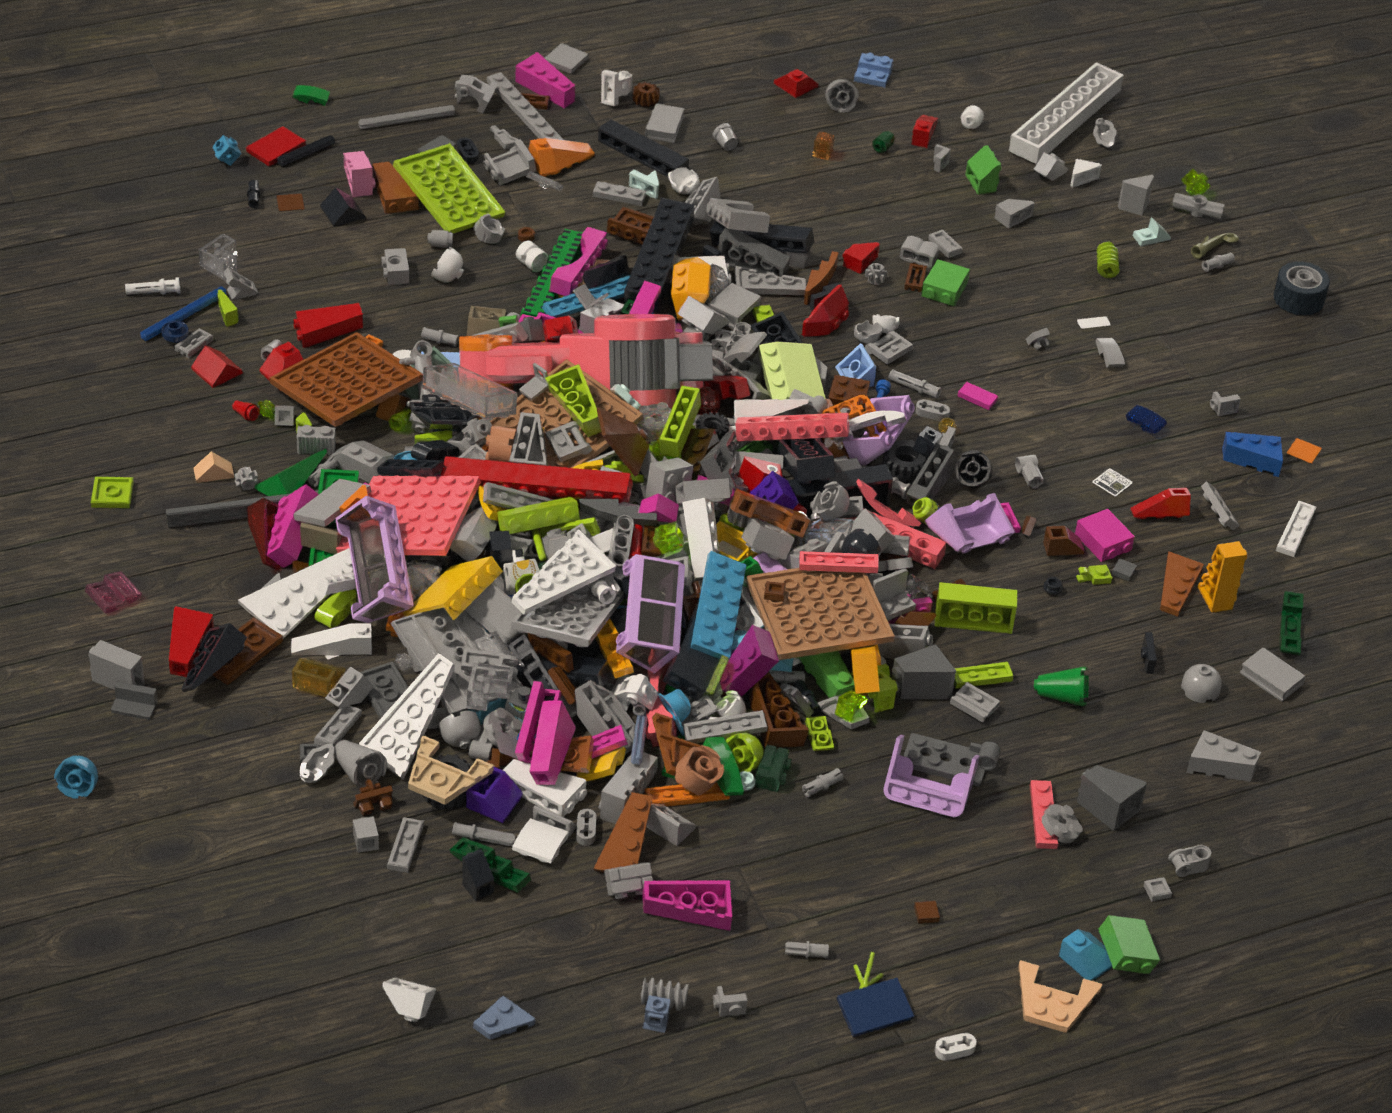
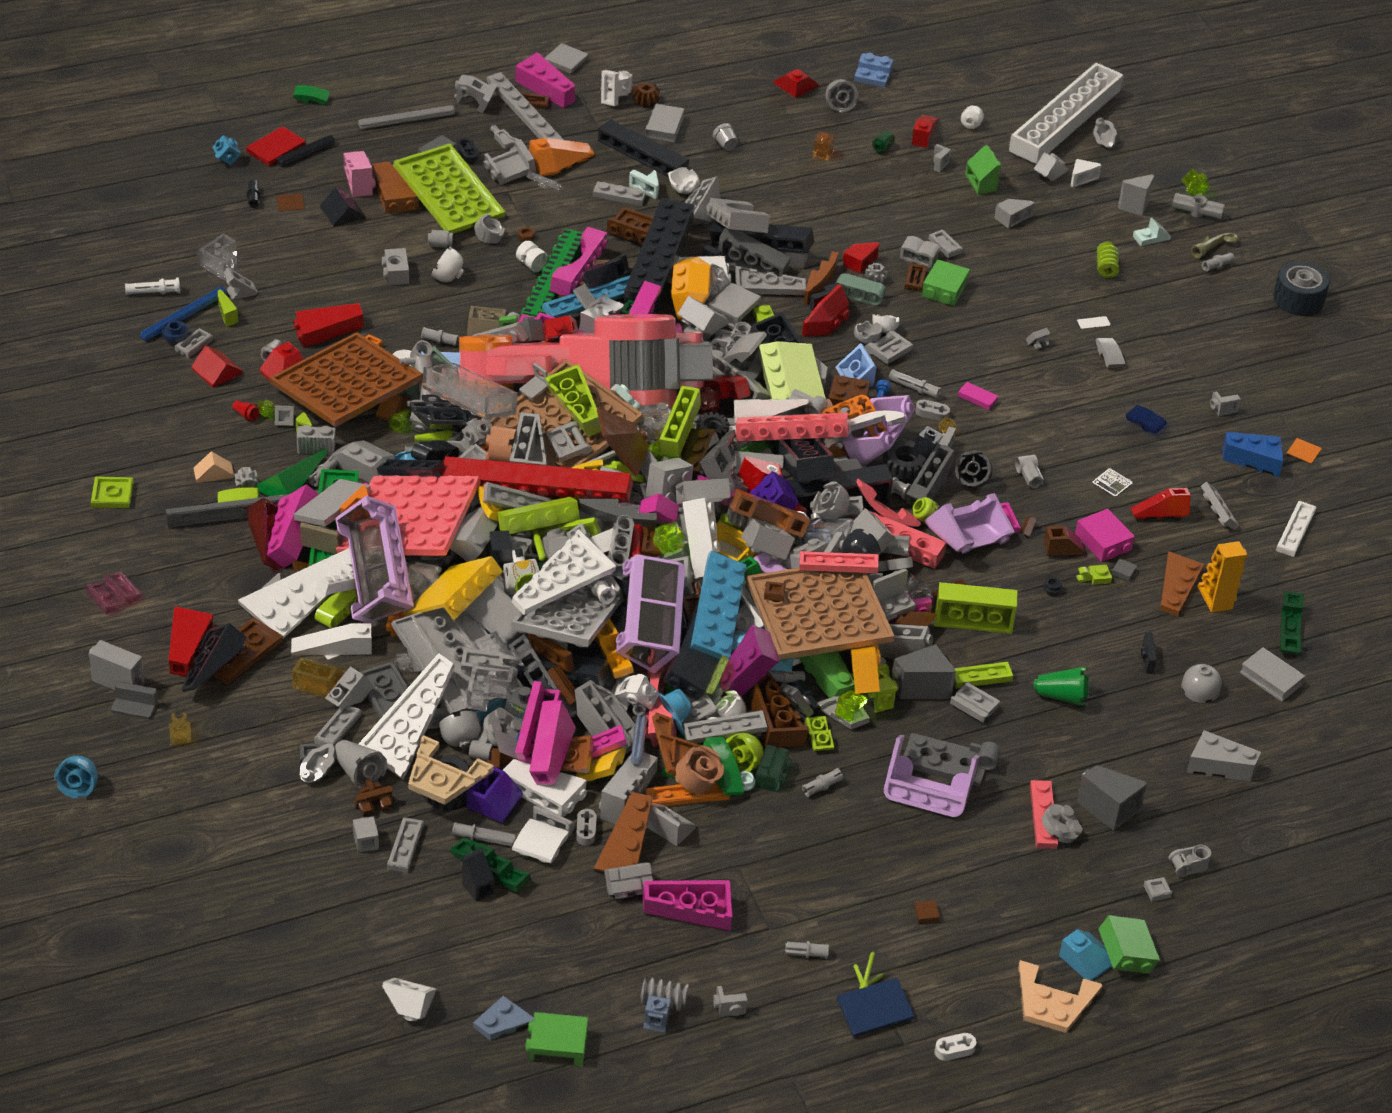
none -> clear yellow plate [169,712,192,745]
none -> lime slope [218,488,259,503]
none -> bright green panel [525,1012,588,1067]
none -> sand green beam [836,273,887,306]

